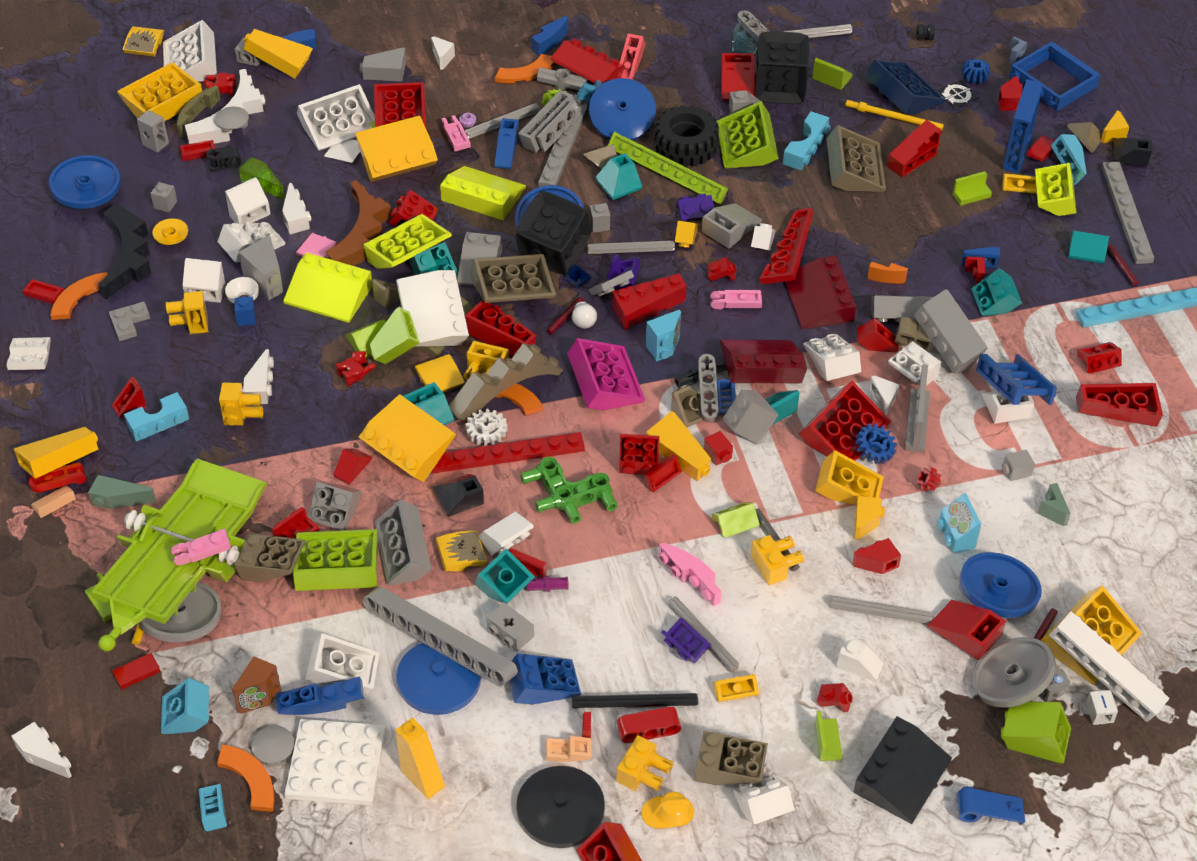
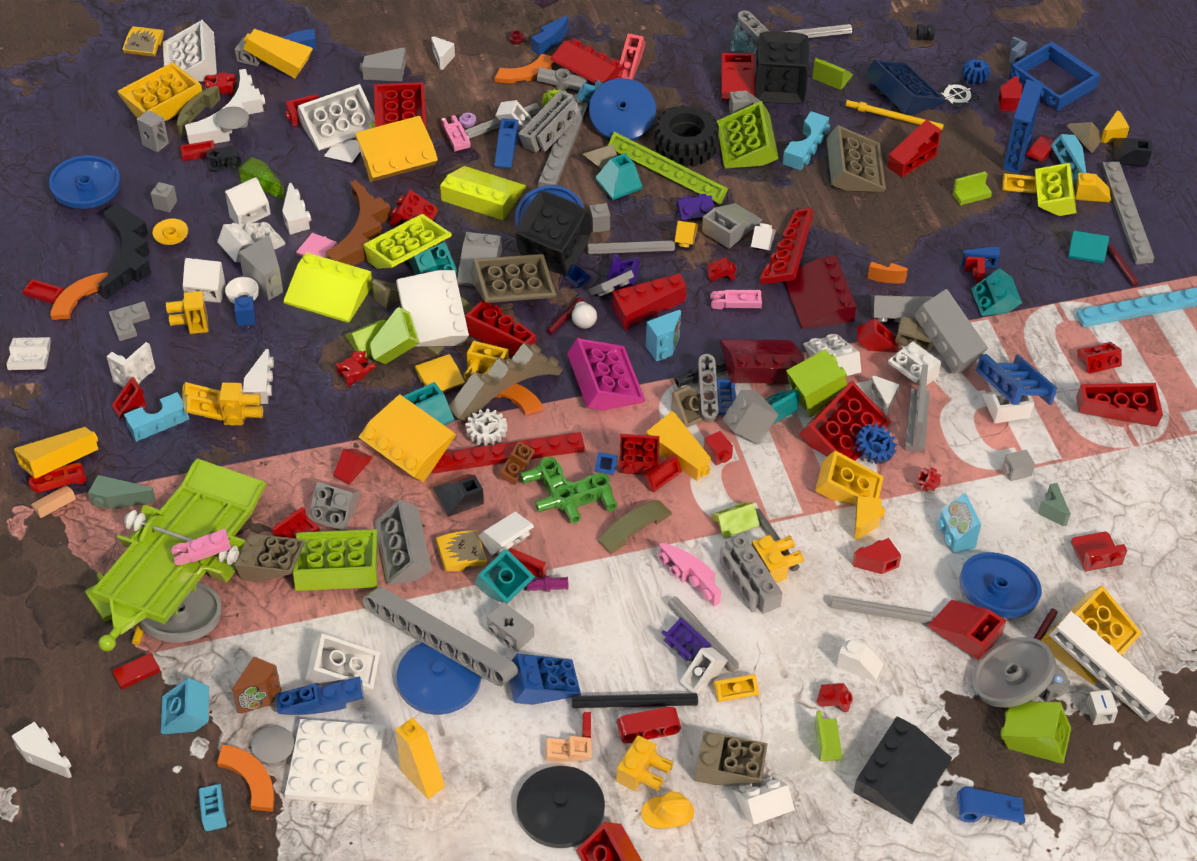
none -> white bracket [107,342,155,388]
none -> yellow slope [182,382,223,421]
none -> red bracket [285,94,319,127]
none -> white slope [495,100,533,132]
none -> dark orange slope [498,441,535,485]
none -> dark red plate [509,30,524,45]
none -> blue brick [595,452,618,476]
none -> olive slope [598,500,672,554]
none -> white slope [680,648,728,694]
none -> light grey brick [719,533,783,614]
none -> lime slope [786,349,847,417]
none -> red bracket [1071,531,1127,572]
none -> yellow slope [1075,173,1111,202]

